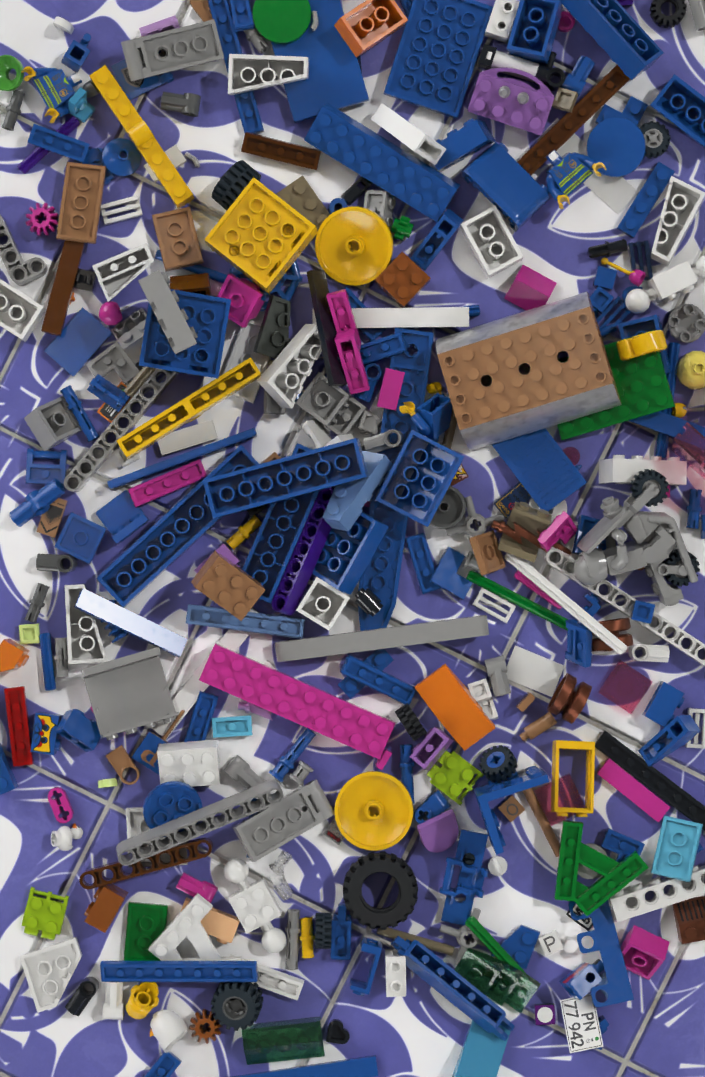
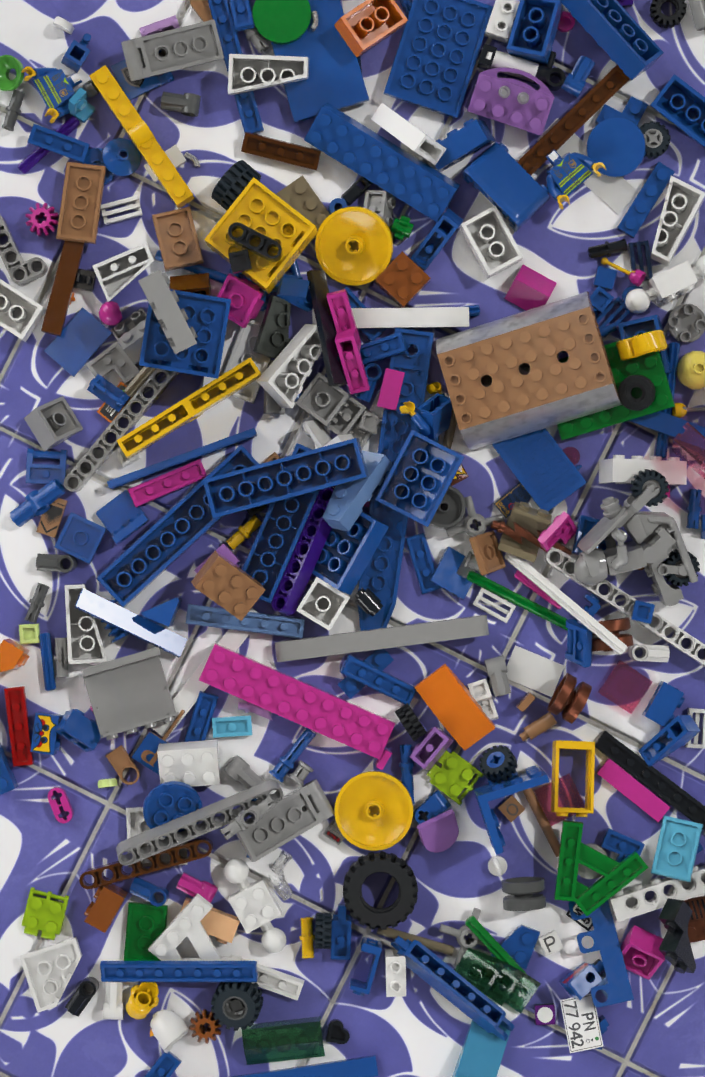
white animal [51,823,83,851] -> none
blue pin [60,385,99,442] -> none
white tile [158,420,218,456] -> none
light grey pin [285,909,301,970] -> none
light grey piece [363,430,404,453] -> none
blue piece [439,829,489,926] -> none
dark tan tile [552,87,578,113] -> none
none -> blue piece [129,876,169,907]
none -> blue slope [141,597,182,627]
none -> light grey pin [220,796,276,840]
none -> black beam [228,222,283,262]
none -> black tile [228,249,252,274]
none -> blue slope [277,278,313,312]
none -> dark grey wheel [501,877,546,911]
none -> black tyre [618,375,656,411]
none -> black arch [658,898,696,974]

